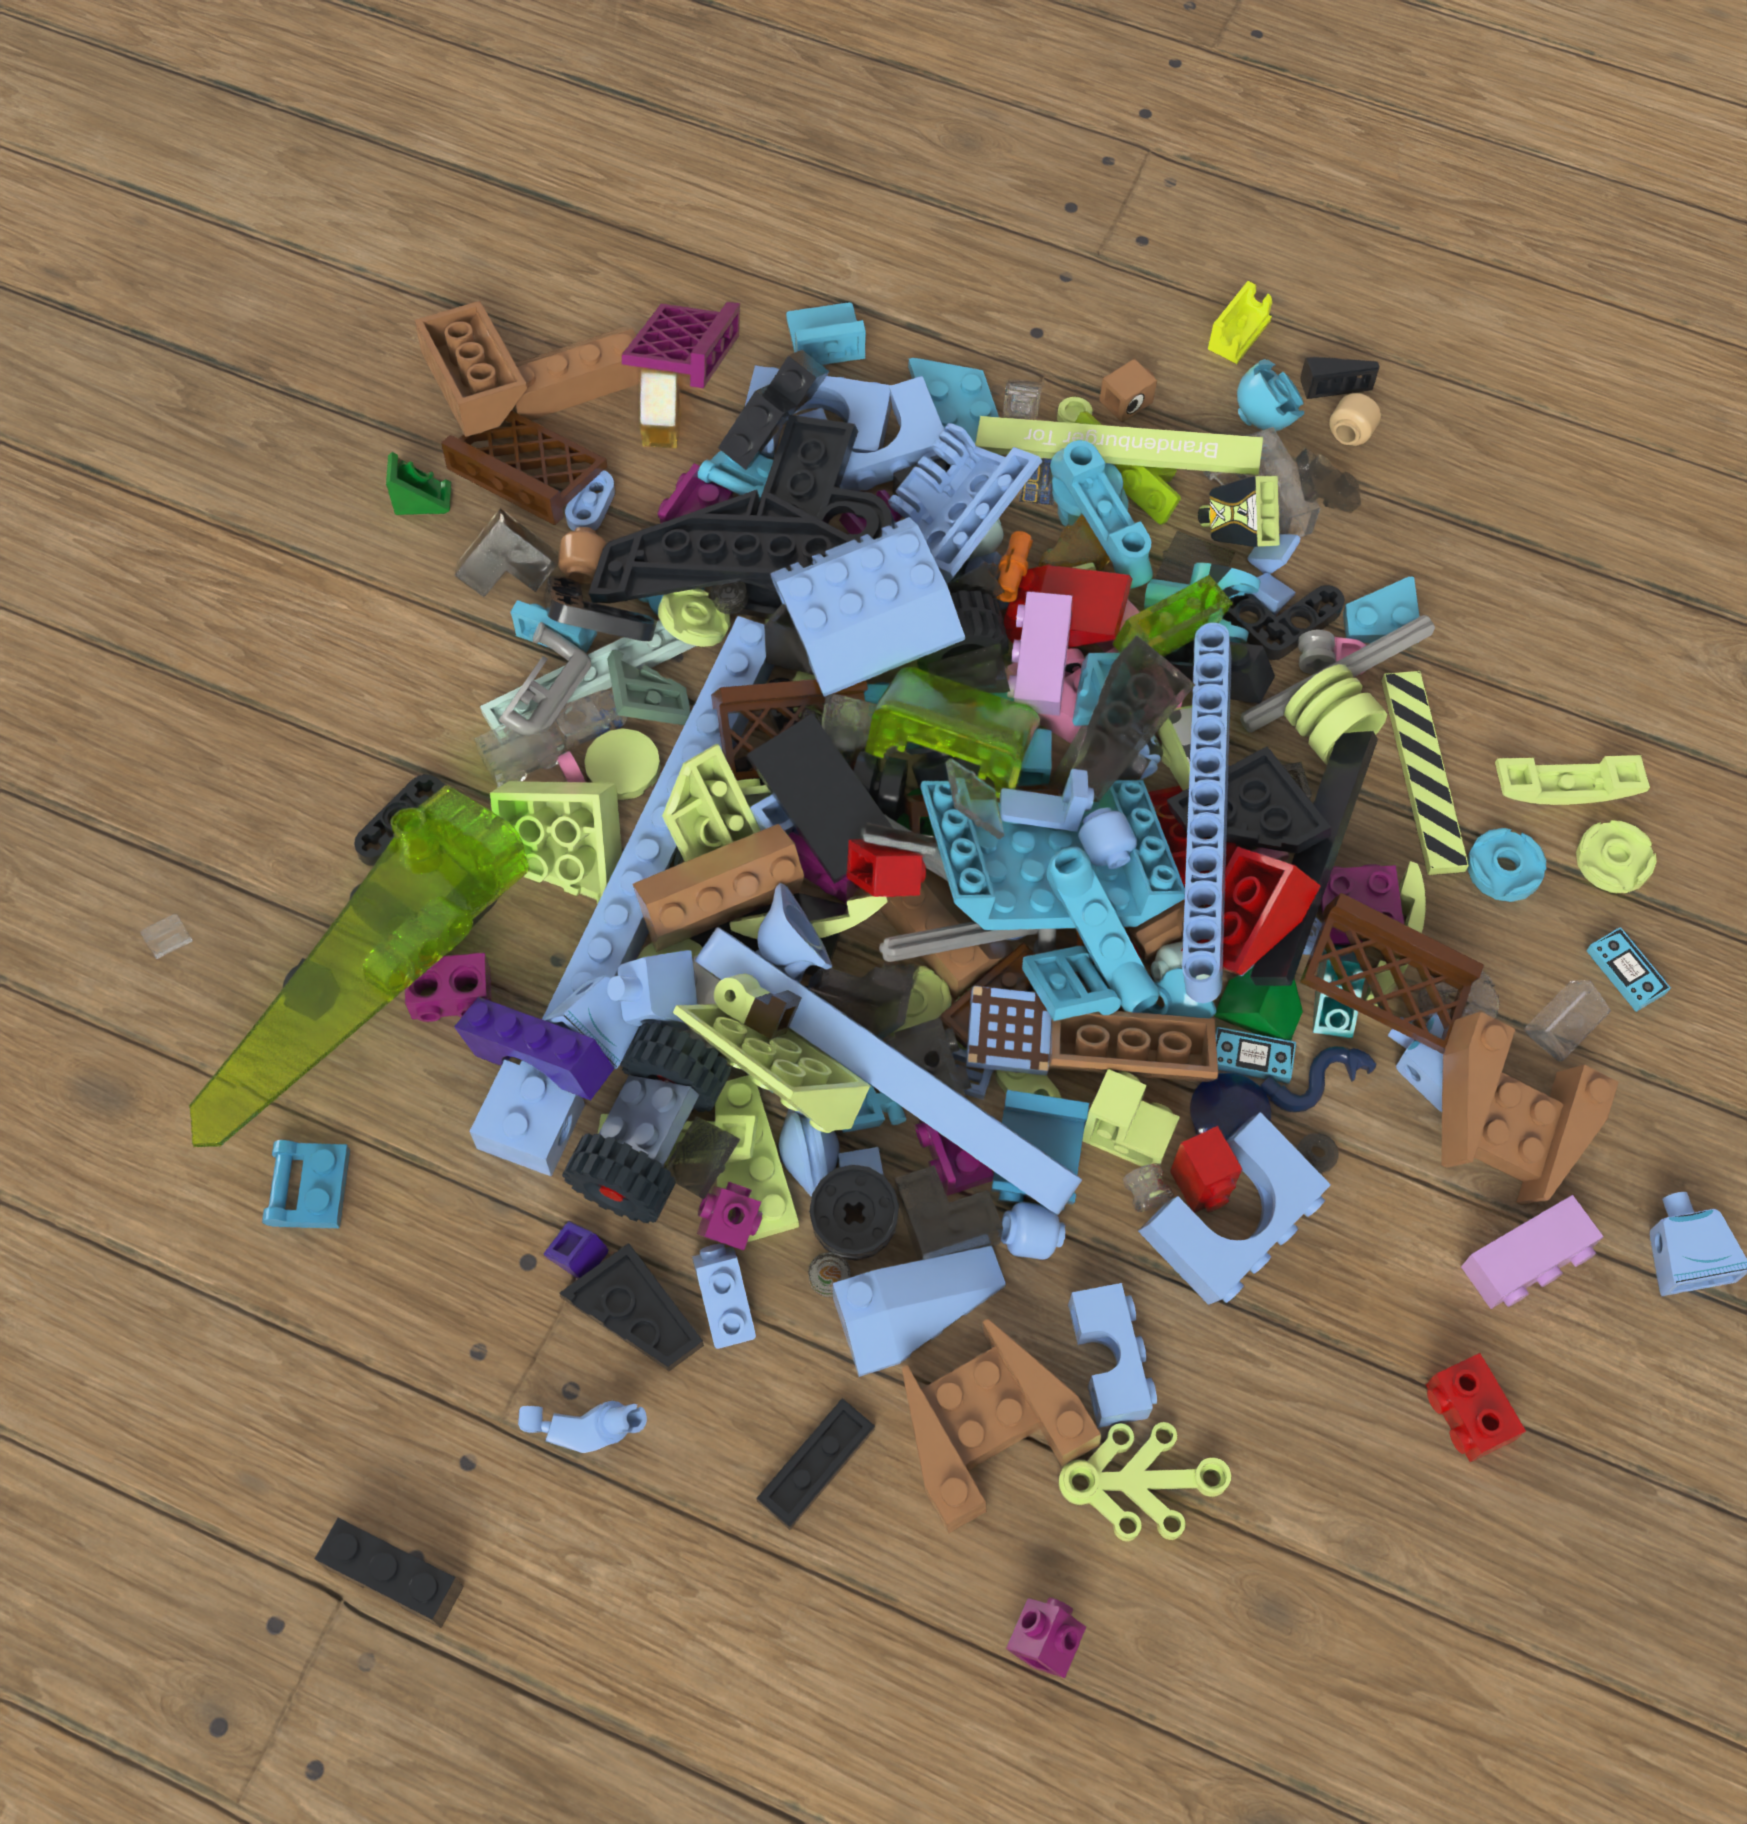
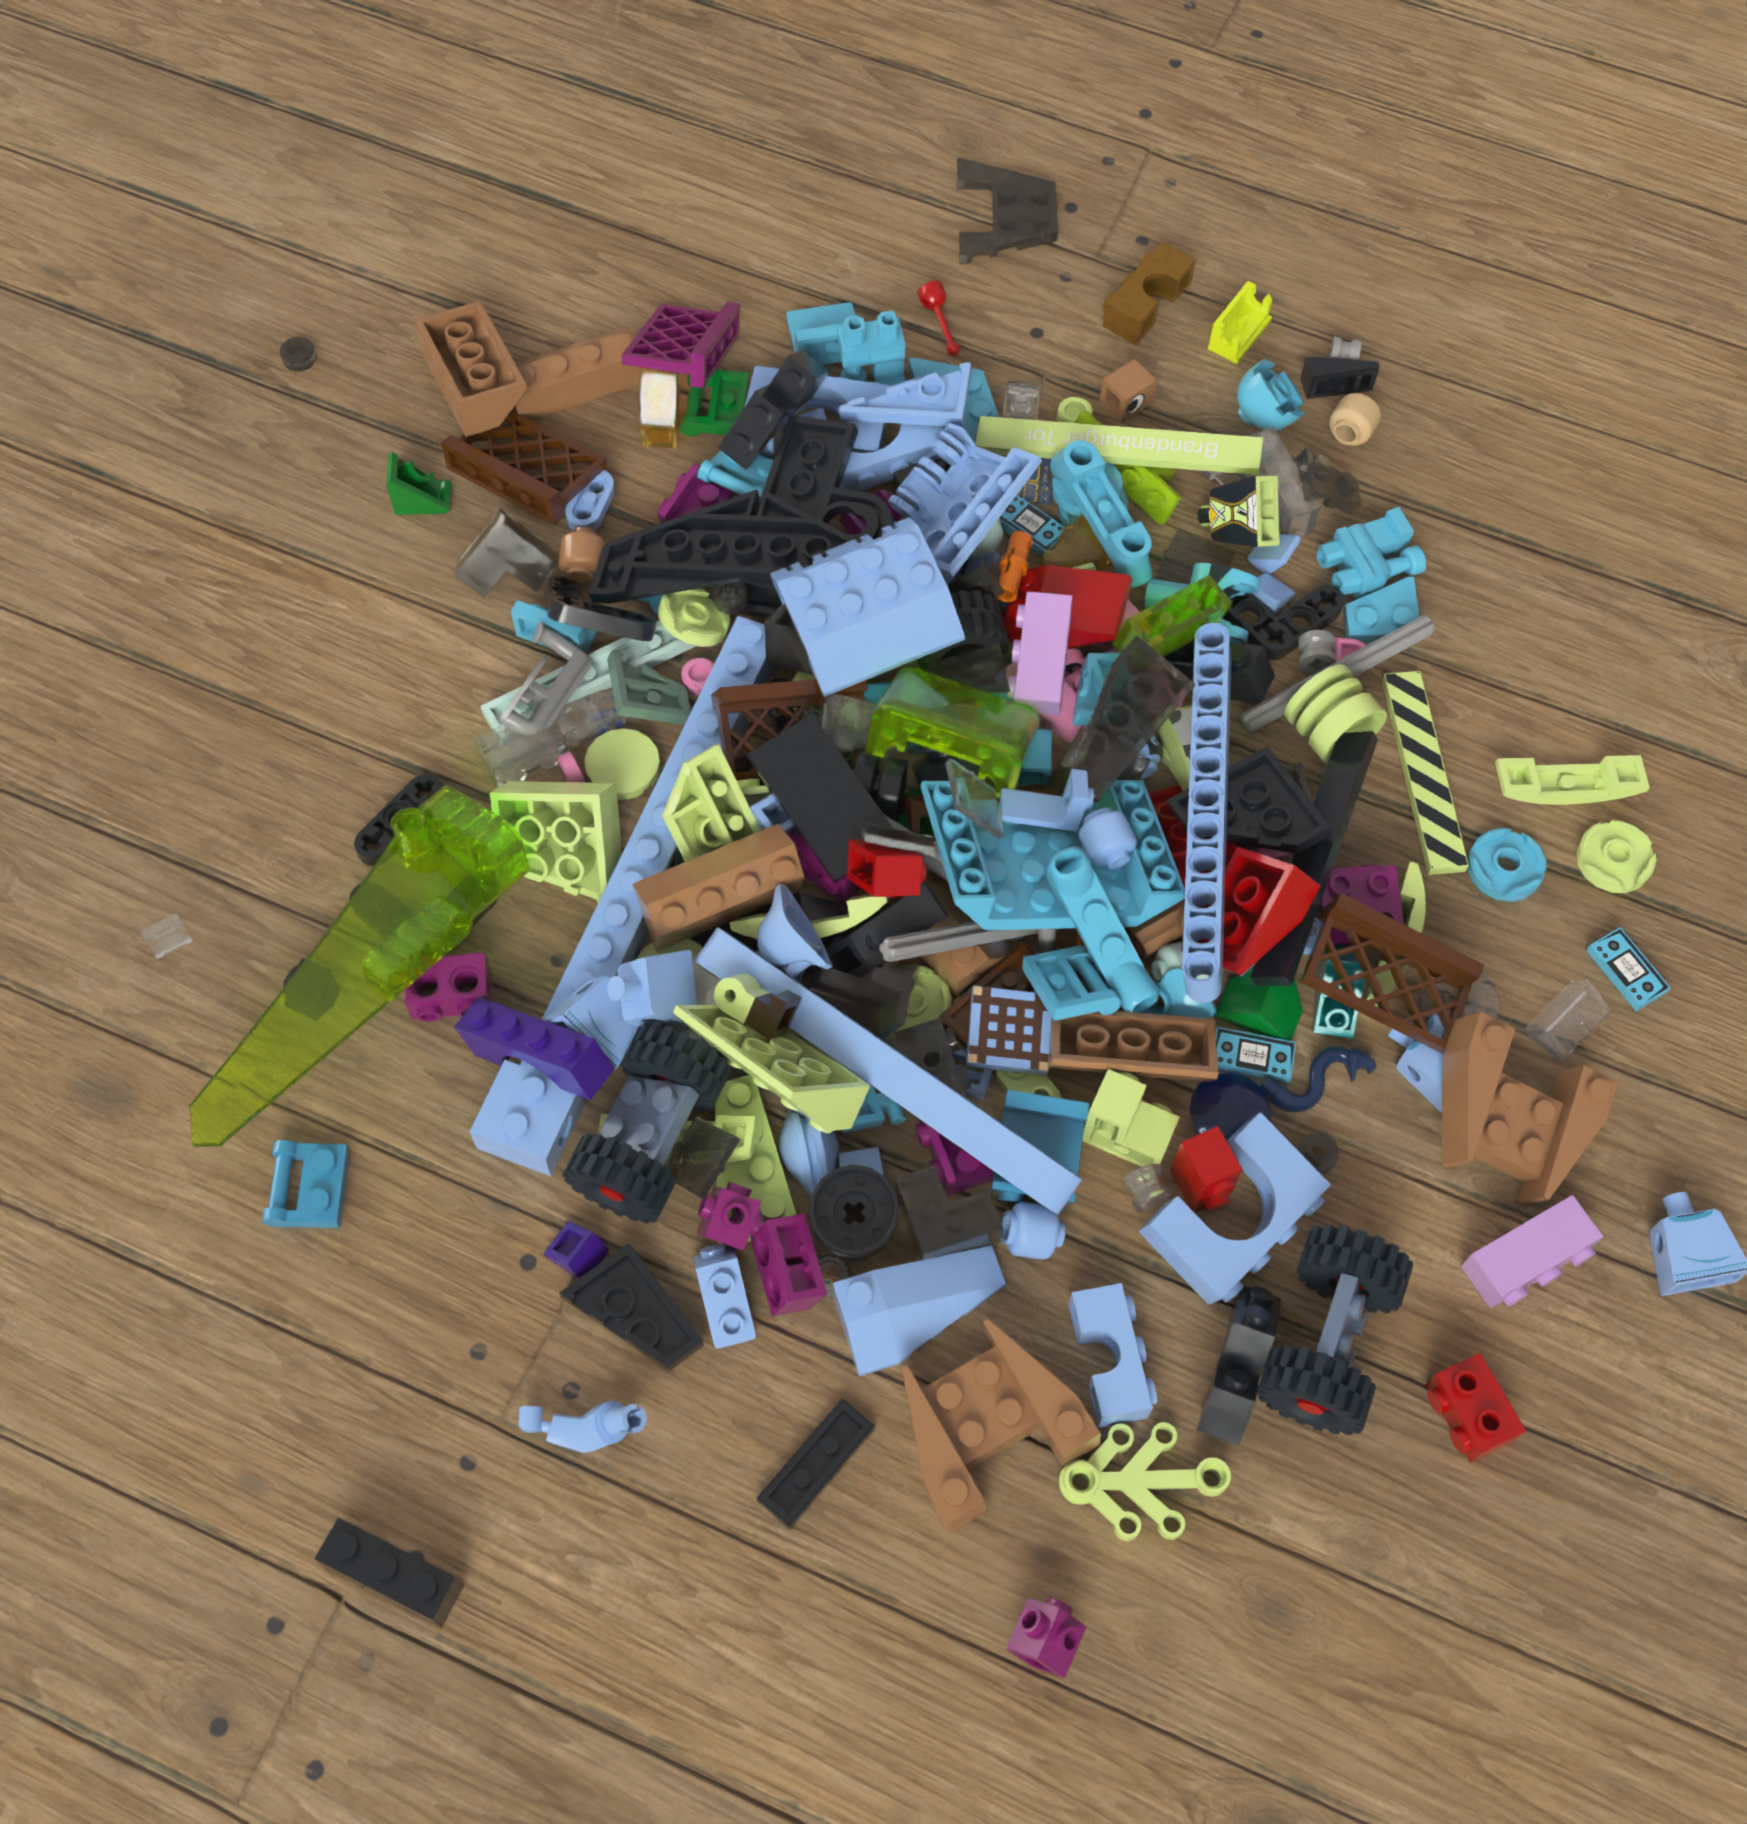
none -> clear smoke tile [280,337,317,372]
none -> green plate [680,370,749,437]
none -> bright pink tile [681,658,714,696]
none -> magenta brick [750,1213,827,1317]
none -> black slope [825,882,948,986]
none -> medium azure hips [837,311,906,385]
none -> light blue wing [839,362,972,427]
none -> red hinge [917,280,960,356]
none -> clear smoke wing [956,158,1058,264]
none -> tile [999,495,1069,559]
none -> pearl gold arch [1102,241,1196,345]
none -> black arch [1197,1285,1281,1445]
none -> black plate [1257,1225,1413,1435]
none -> medium azure hips [1316,507,1426,599]
none -> light grey wheel [1328,336,1362,360]

